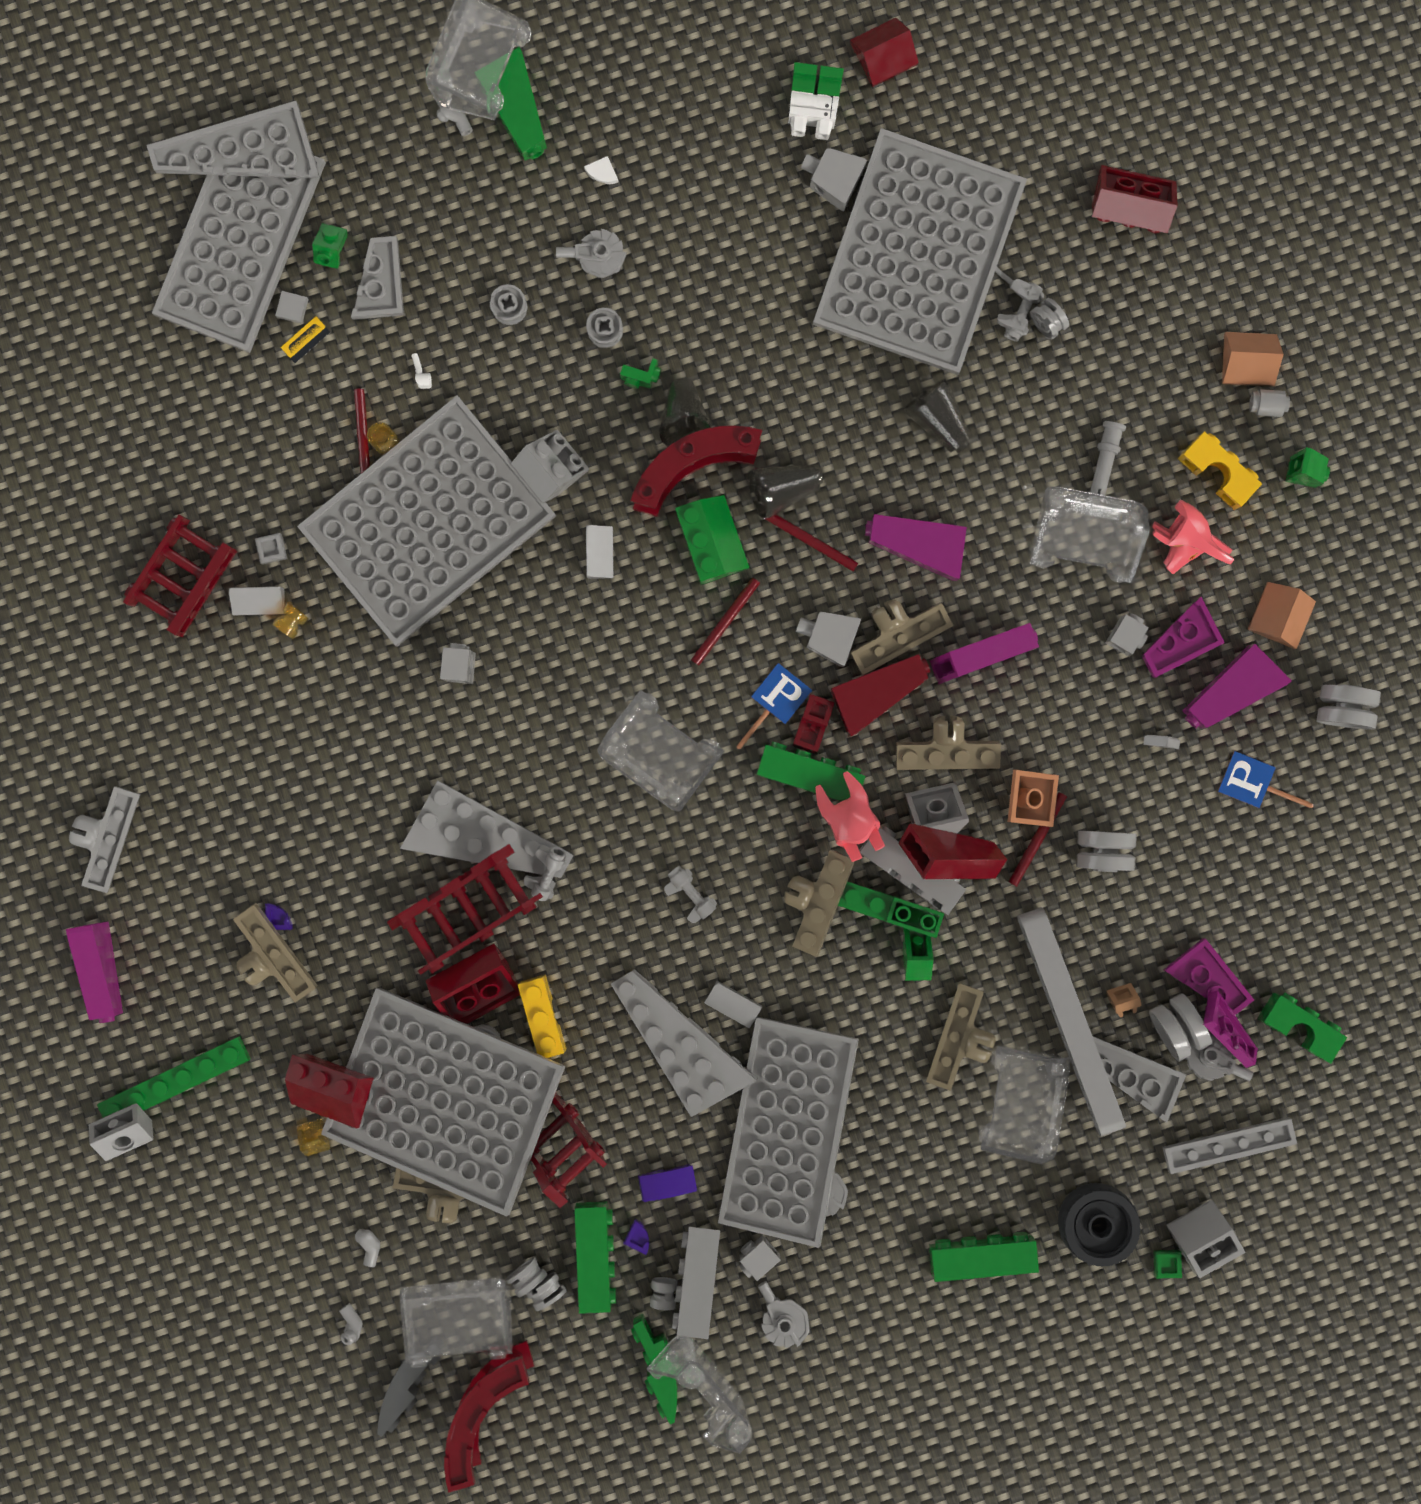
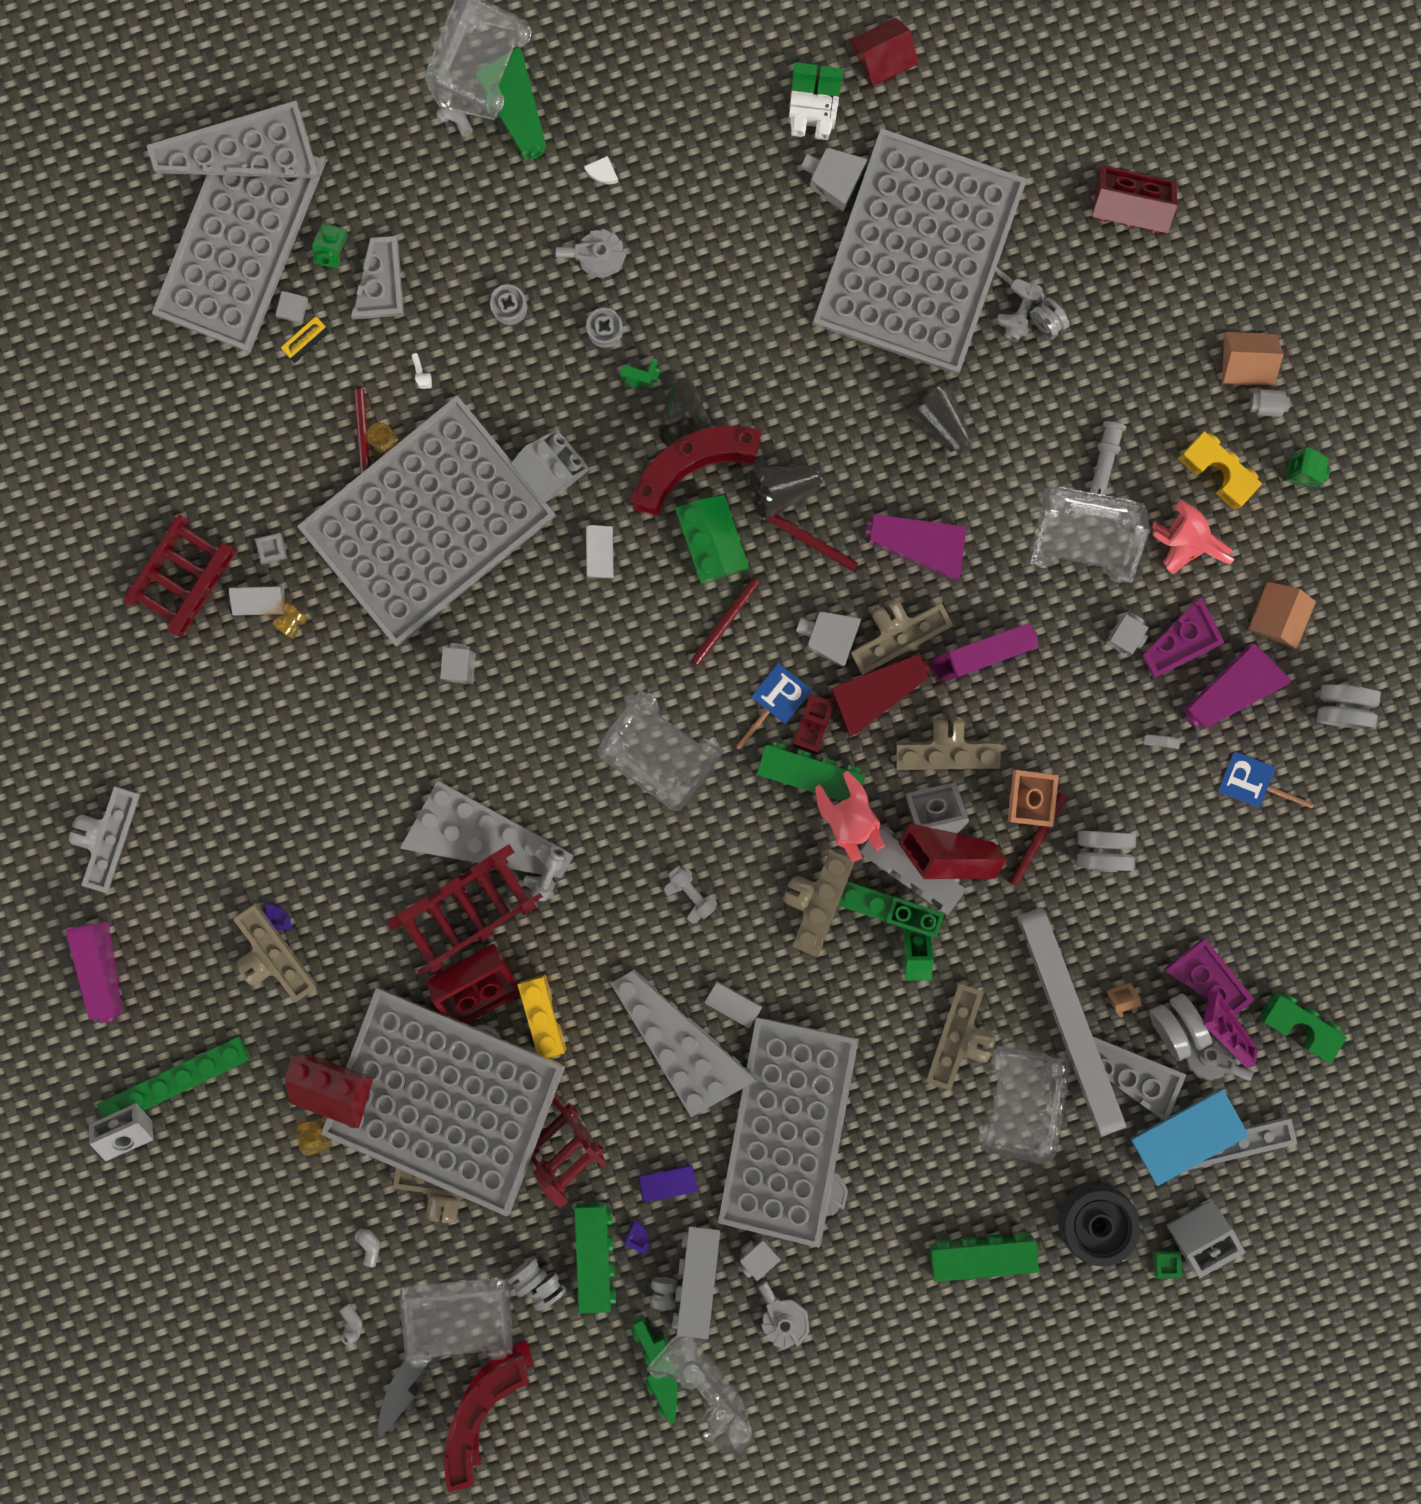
none -> dark azure tile [1130,1088,1249,1186]

